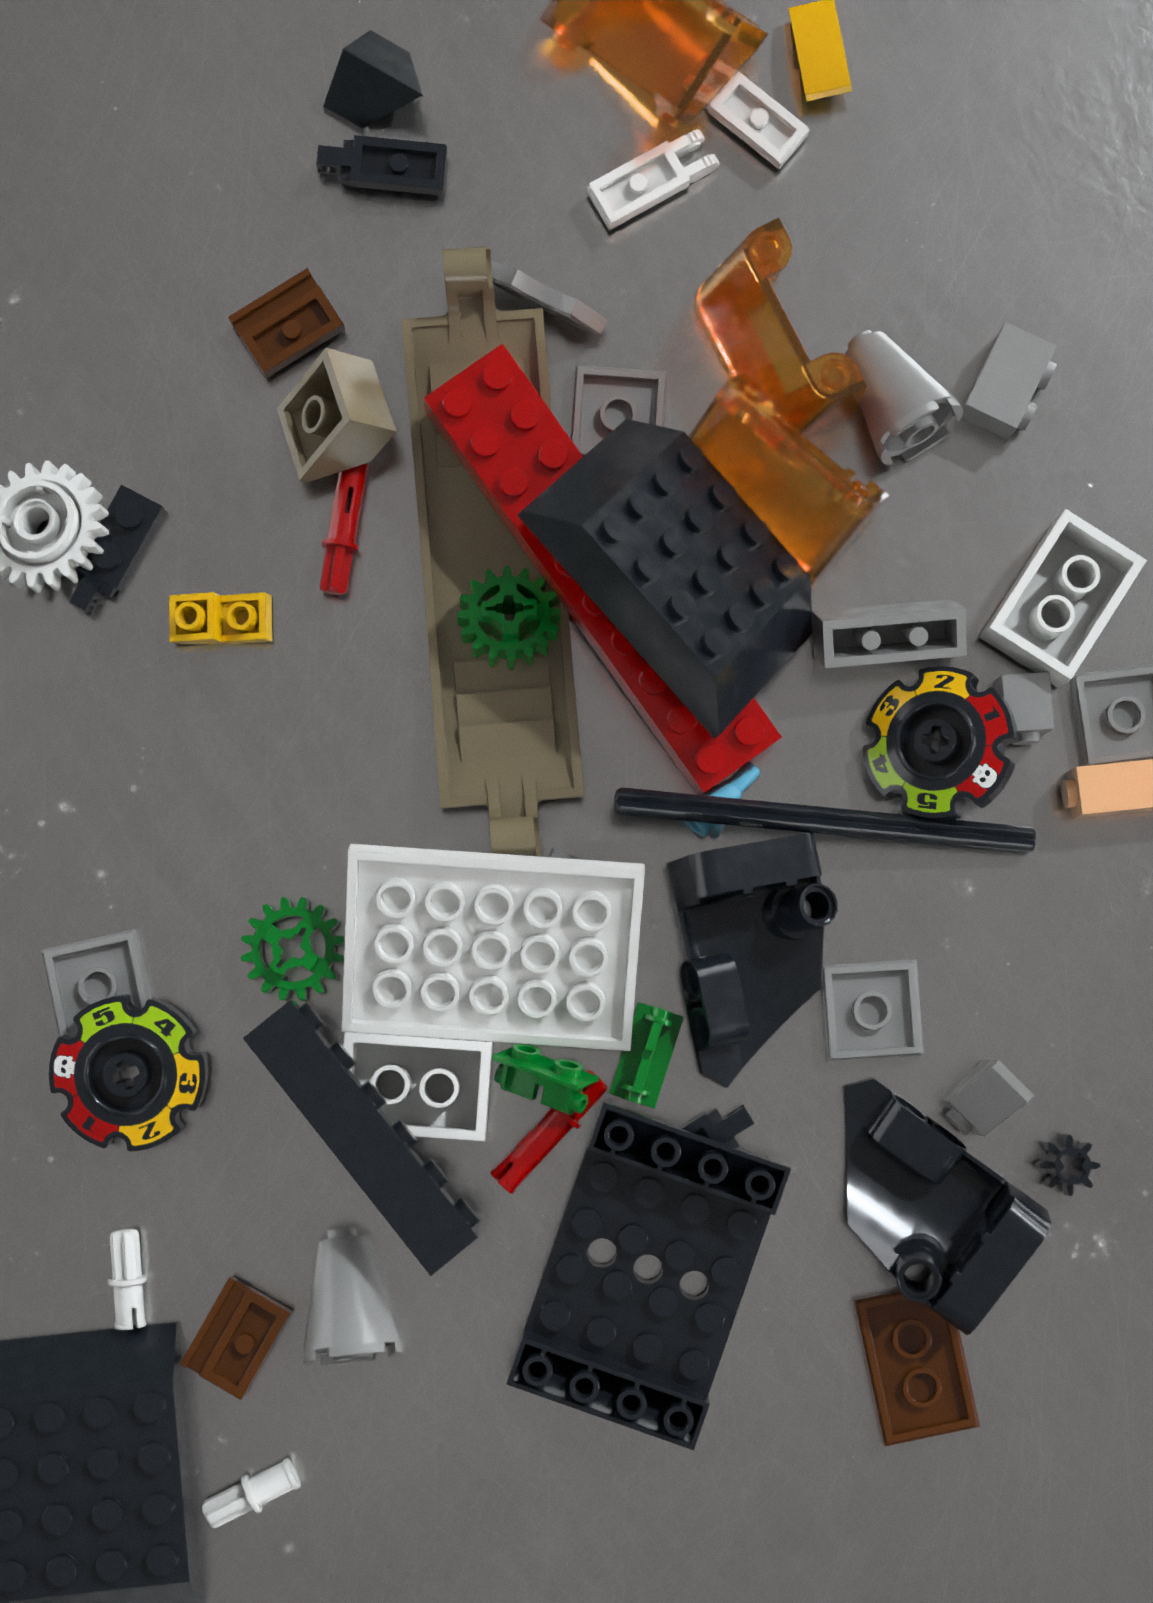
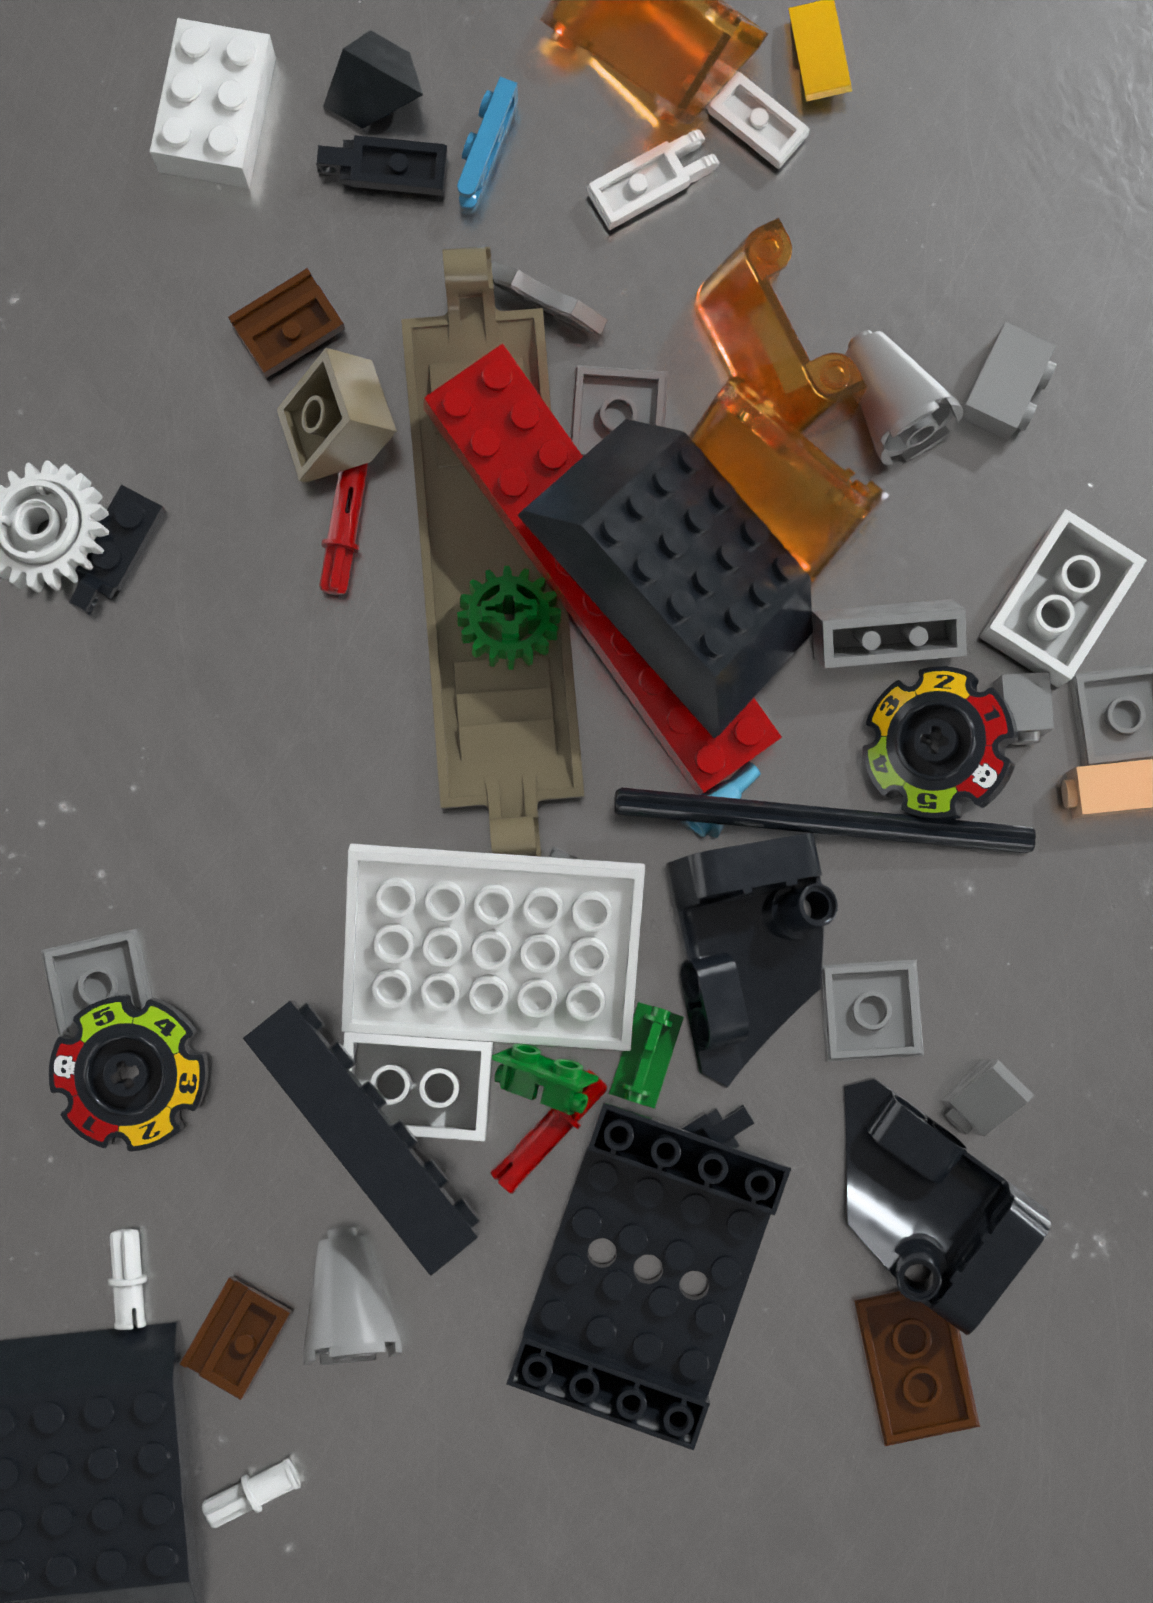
yellow slope [169,592,272,644] -> none
green gear [241,897,345,1001] -> none
black gear [1035,1134,1100,1196] -> none
none -> white brick [150,18,276,189]
none -> dark azure hinge [457,77,518,211]

